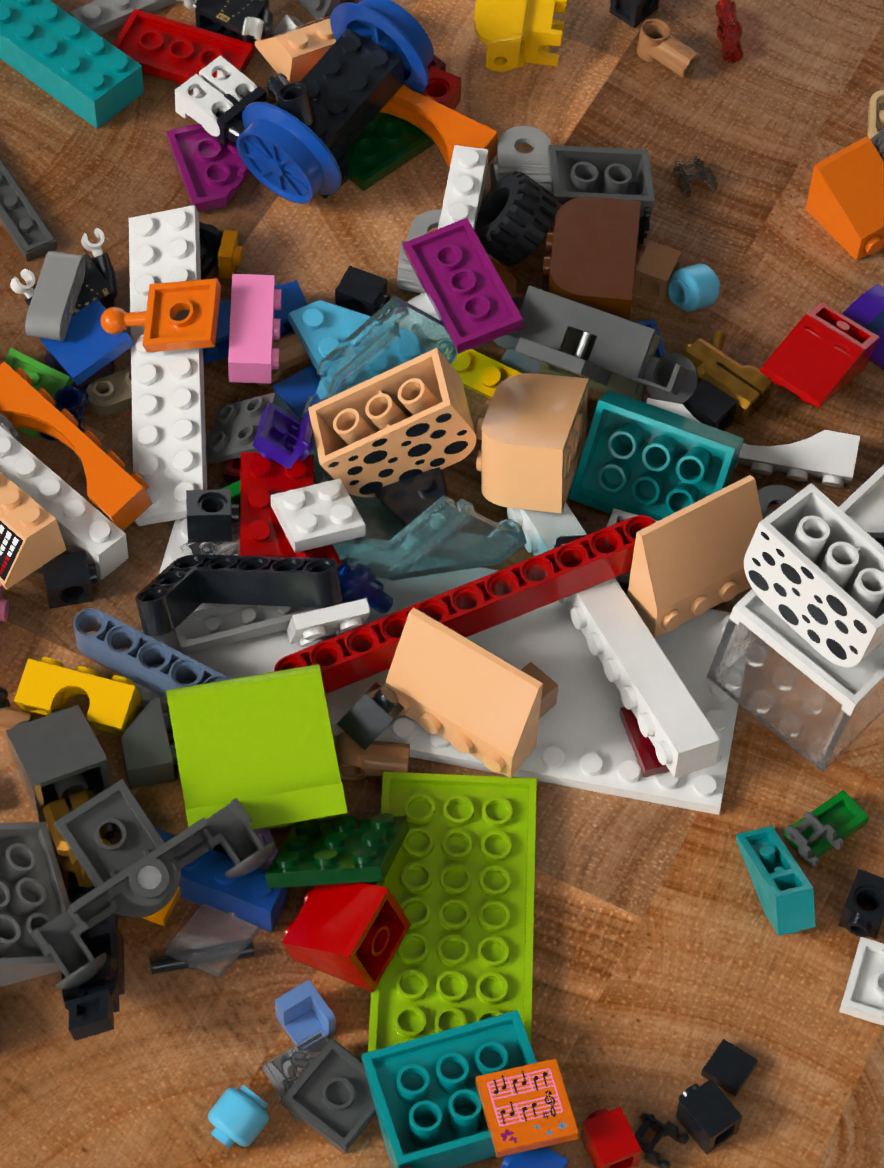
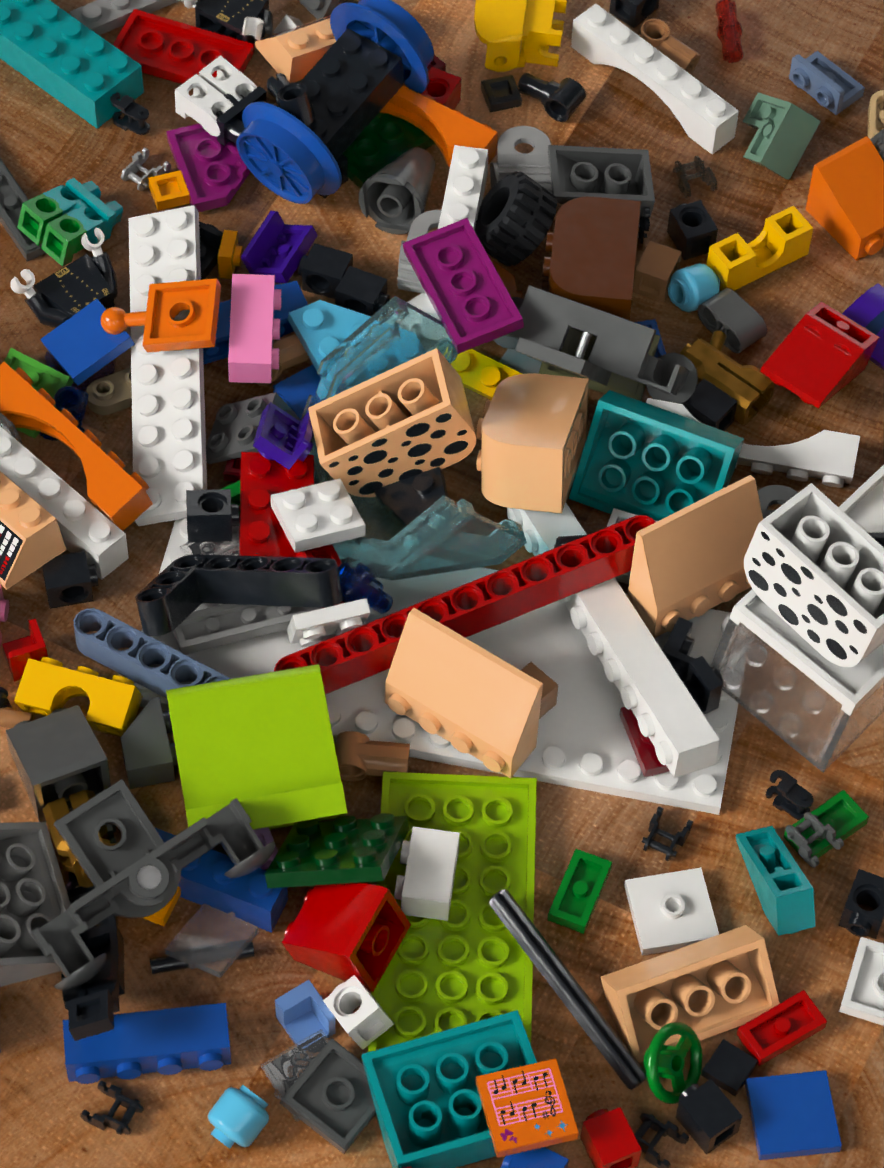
light grey beam [25,251,86,341] -> none
black brick [337,682,404,750] -> none
none -> red panel [2,618,48,682]
none -> hips [17,178,123,267]
none -> blue brick [63,1003,232,1084]
none -> black piece [80,1081,144,1135]
none -> black piece [111,93,150,135]
none -> light grey piece [121,148,171,191]
none -> light orange plate [148,170,190,211]
none -> dark purple bracket [241,211,318,283]
none -> black brick [298,243,353,299]
none -> white brick [323,975,394,1050]
none -> dark grey cone [358,147,436,234]
none -> white brick [394,827,460,921]
none -> black tile [481,75,522,113]
none -> black axle [489,889,647,1090]
none -> black pin [518,72,586,122]
none -> green plate [547,849,612,934]
none -> white arch [571,4,739,154]
none -> light nougat slope [601,925,780,1063]
none -> white plate [624,867,719,956]
none -> black piece [642,806,693,861]
none -> green piece [644,1022,703,1104]
none -> black bracket [662,617,695,682]
none -> black brick [667,200,718,261]
none -> black bracket [684,656,724,715]
none -> dark grey beam [697,288,767,354]
none -> yellow arch [707,205,813,291]
none -> red plate [736,990,827,1066]
none -> sand green panel [742,92,821,179]
none -> blue tile [745,1070,842,1160]
none -> black piece [765,770,814,820]
none -> sand blue bracket [789,51,865,115]

